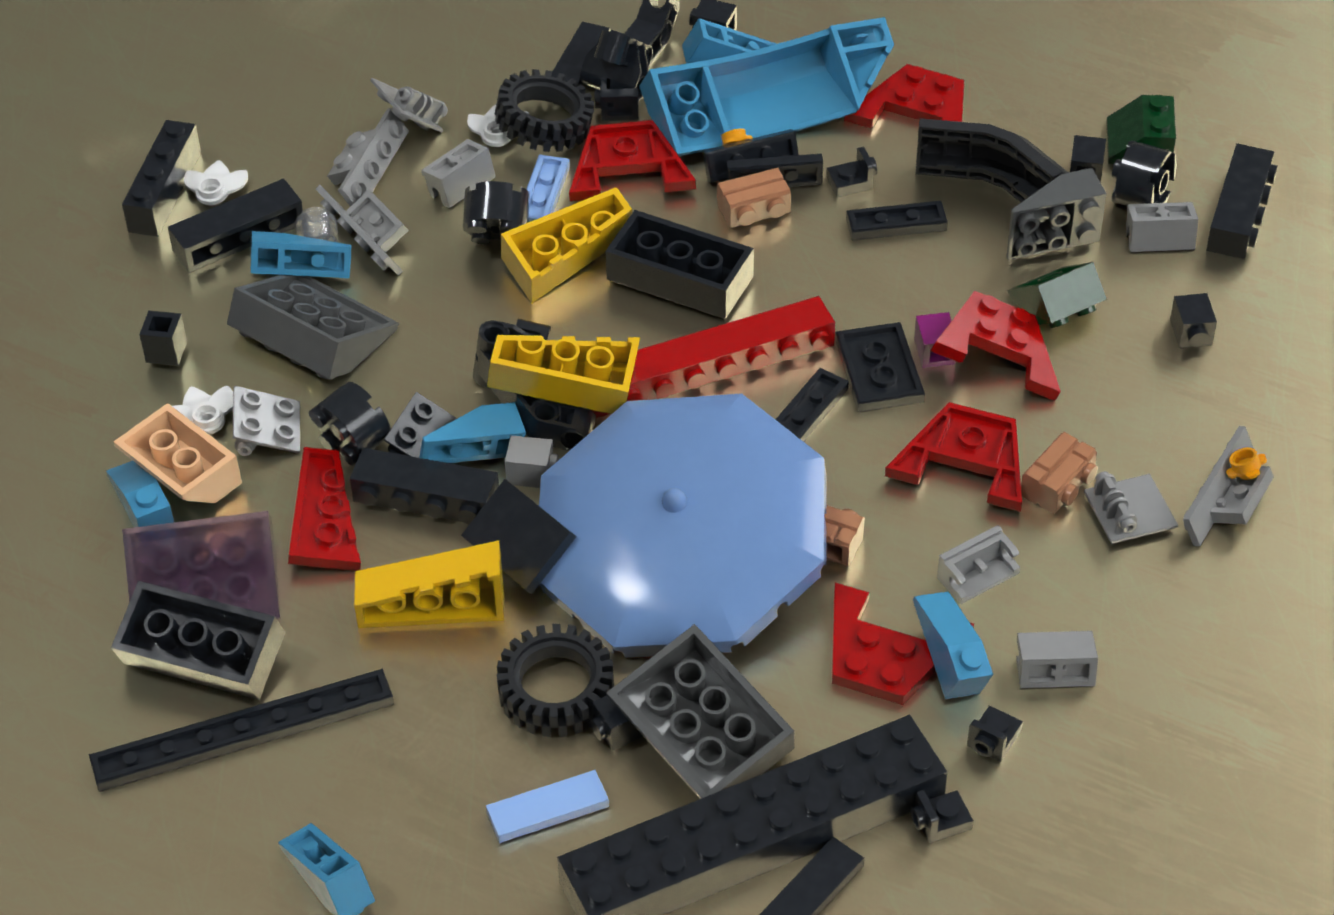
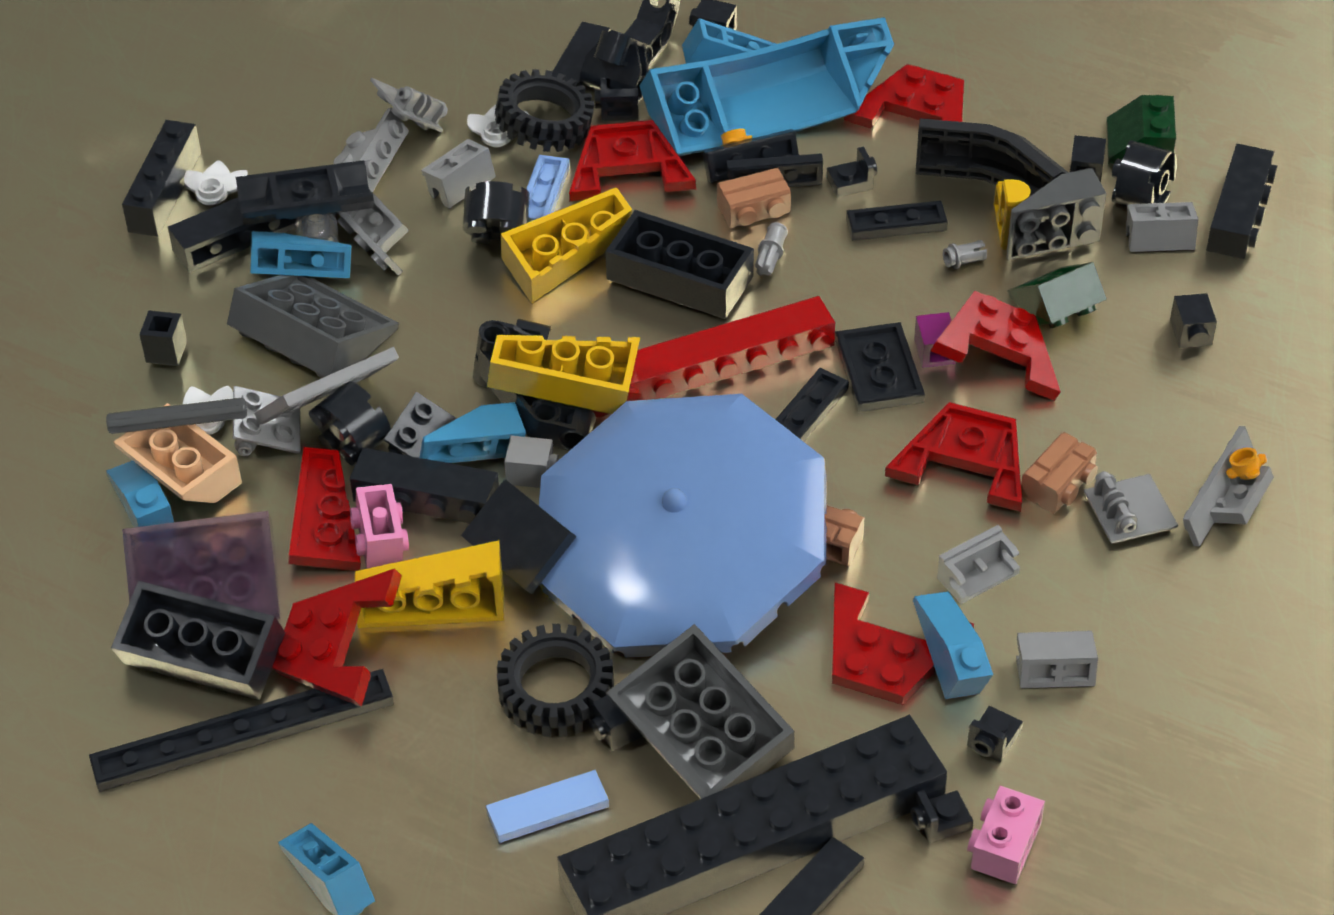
none -> dark grey axle [106,398,247,434]
none -> black piece [235,160,374,225]
none -> light grey tile [254,347,399,425]
none -> red wing [272,568,402,707]
none -> bright pink brick [350,484,409,569]
none -> light grey axle [755,222,788,276]
none -> light grey pin [943,240,987,269]
none -> bright pink brick [967,786,1045,885]
none -> yellow brick [994,179,1031,250]

